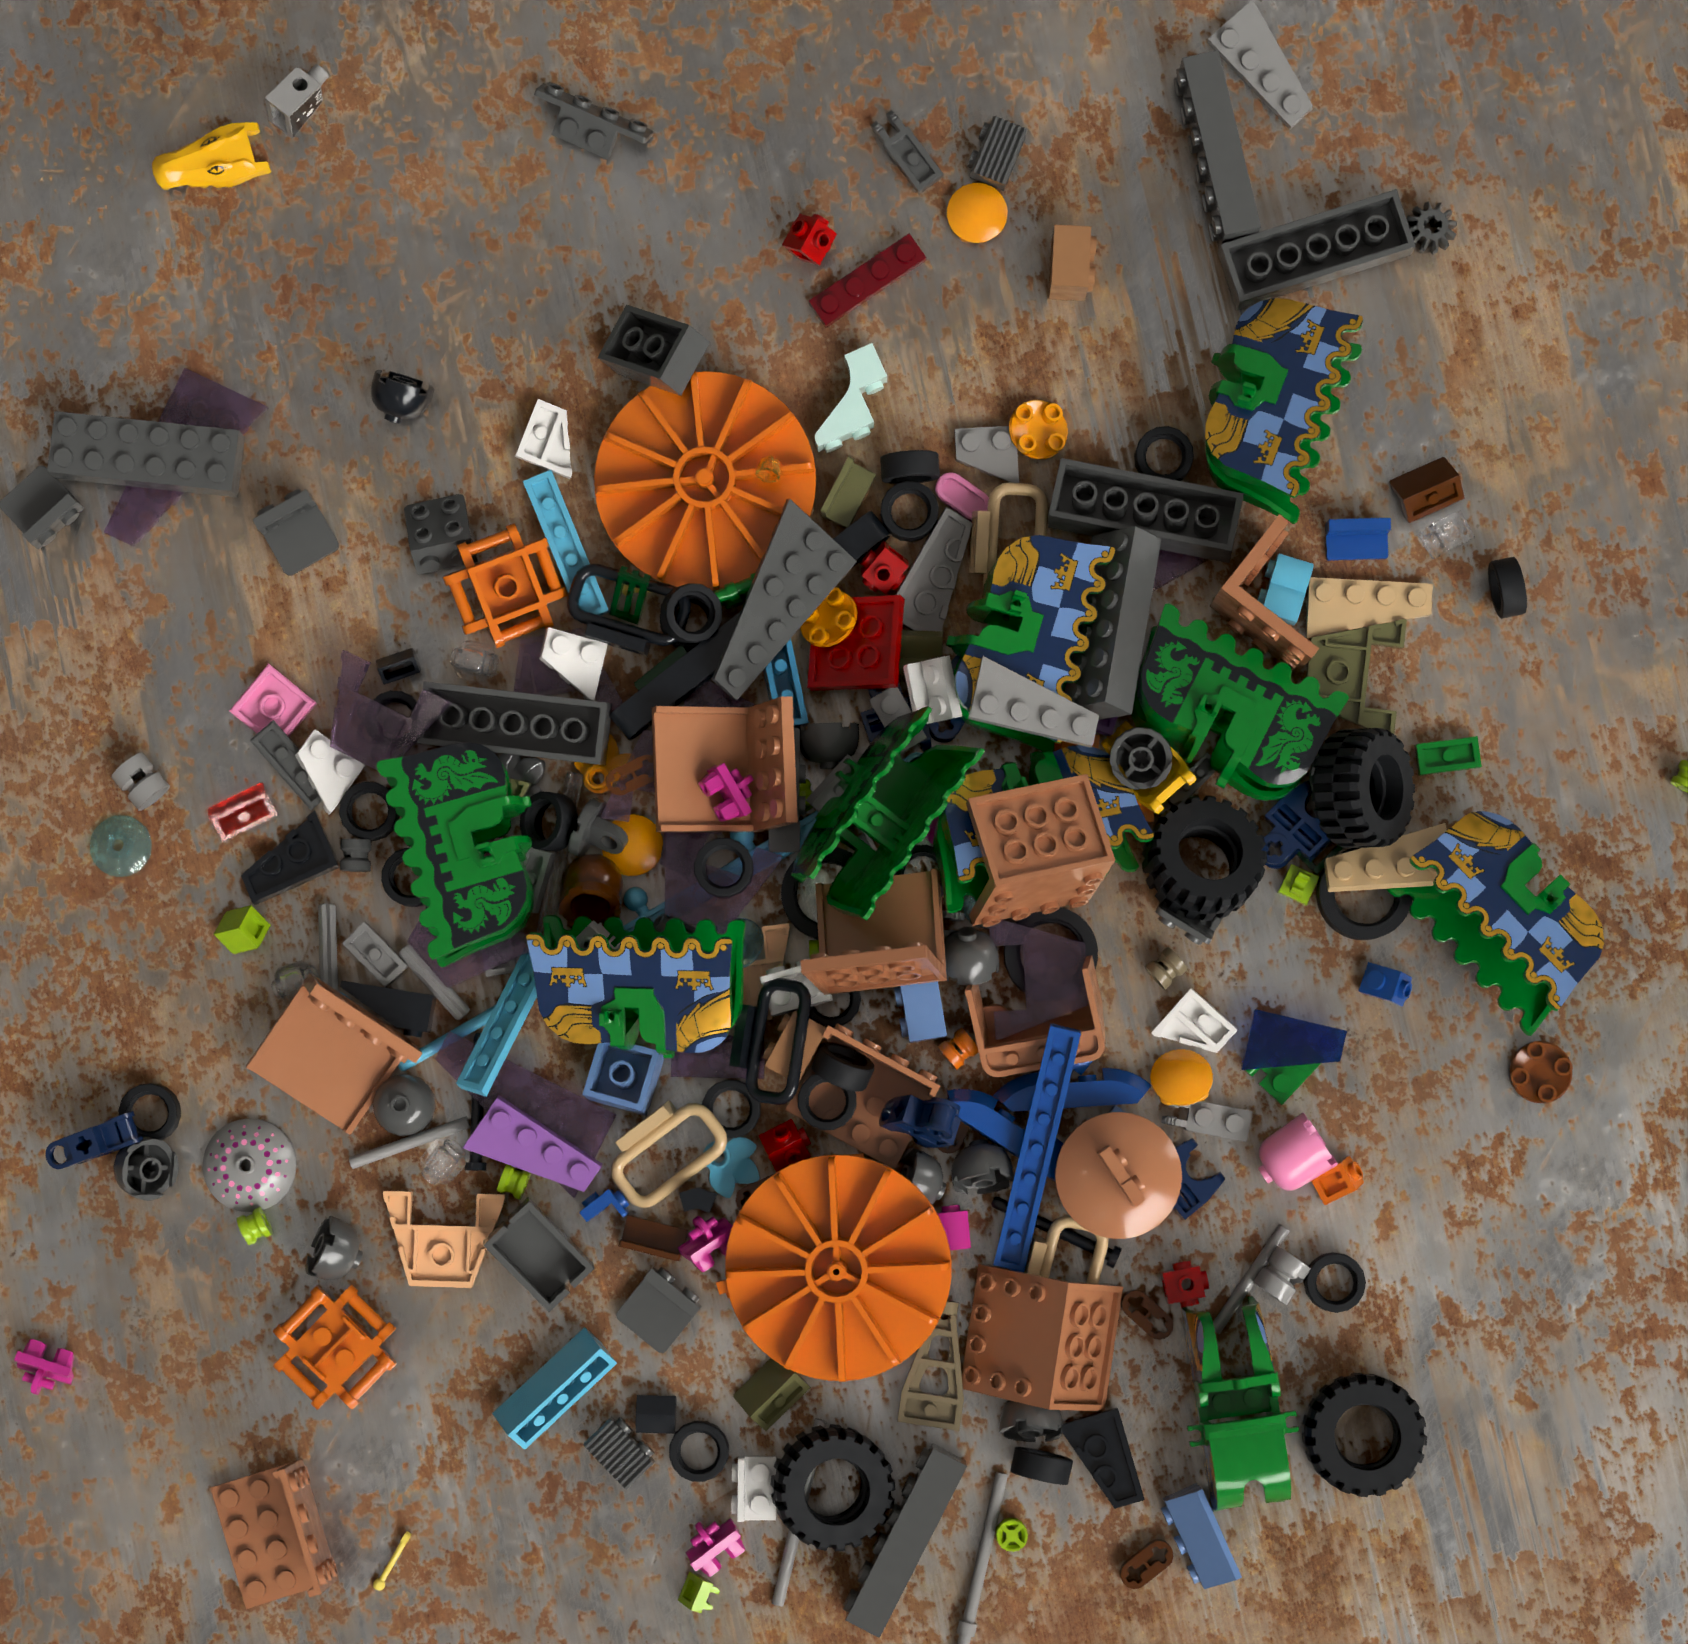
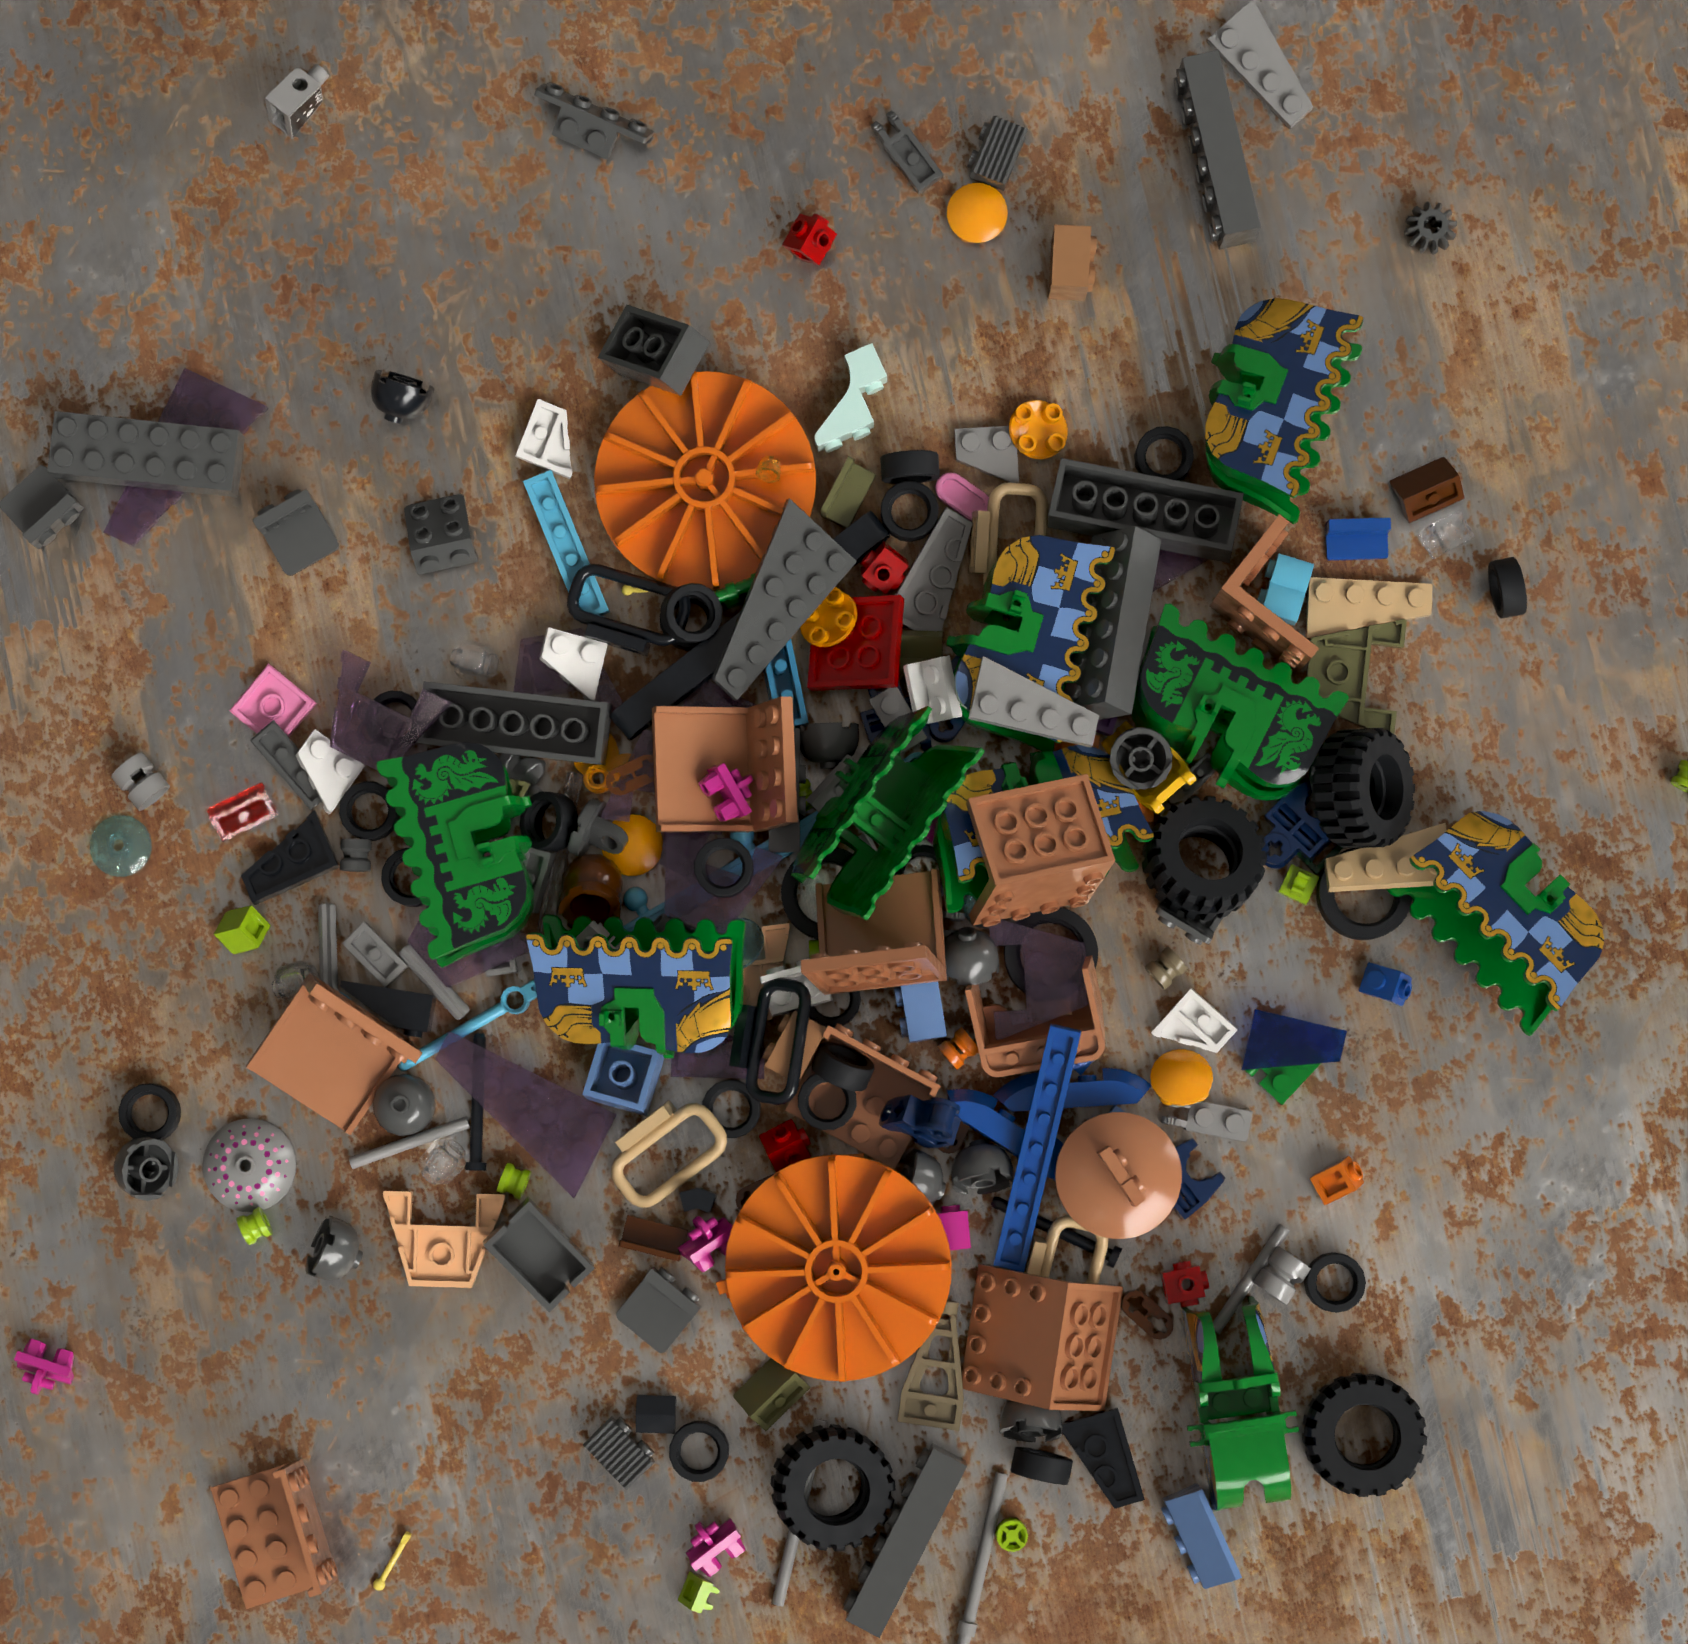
dark blue piece [45,1111,144,1169] -> none
yellow animal [152,122,271,190] -> none
orange brick [273,1285,397,1410] -> none
black piece [376,648,420,685] -> none
orange brick [442,523,568,649] -> none
medium azure plate [456,948,537,1097] -> none
medium lavender wing [463,1095,602,1192] -> none
medium azure brick [492,1327,617,1450] -> none
blue bracket [579,1189,630,1222] -> none
dark green tile [609,566,651,625] -> none
dark green tile [634,646,688,691] -> none
medium azure plate [703,1137,760,1198] -> none
white bracket [731,1456,776,1522] -> none
dark red plate [809,233,927,328] -> none
reddish brown beam [1120,1539,1174,1589] -> none
dark grey brick [1217,189,1416,310] -> none
bright pink cylinder [1258,1112,1338,1191] -> none
green plate [1414,736,1482,776] -> none
dark orange dish [1509,1041,1573,1103] -> none

